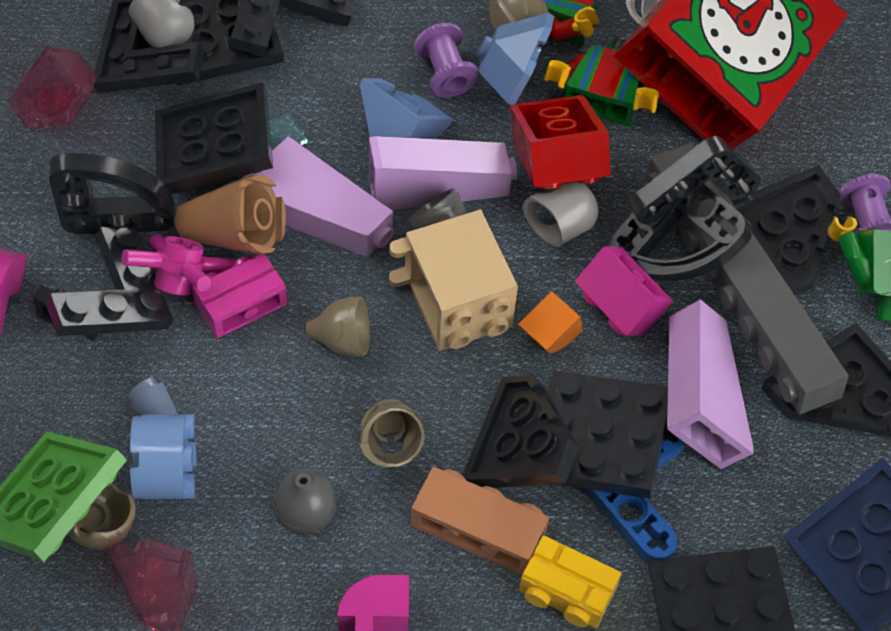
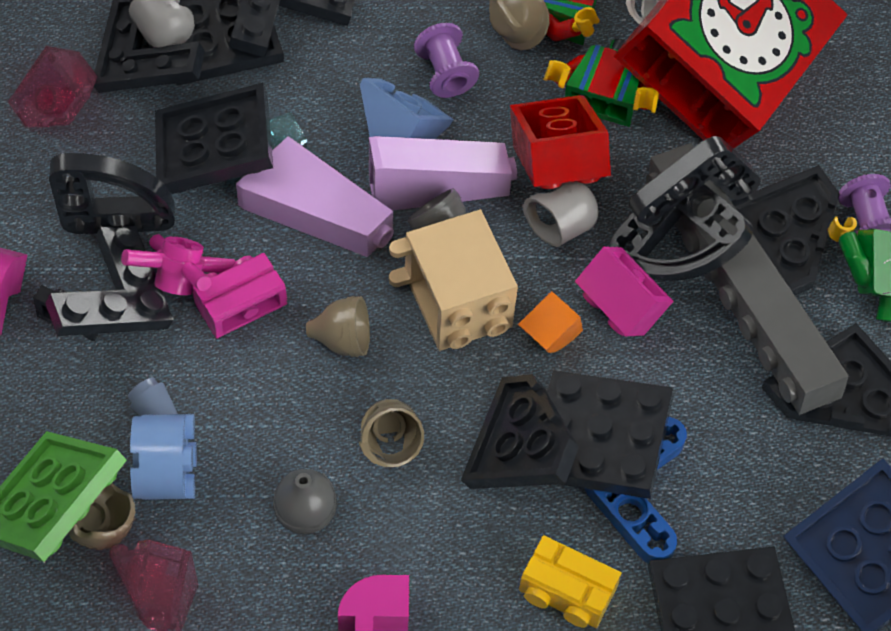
medium nougat cone [174,175,286,254] -> none
nougat brick [410,466,550,575] -> none
medium blue slope [476,13,554,105] -> none
lavender slope [667,299,754,469] -> none

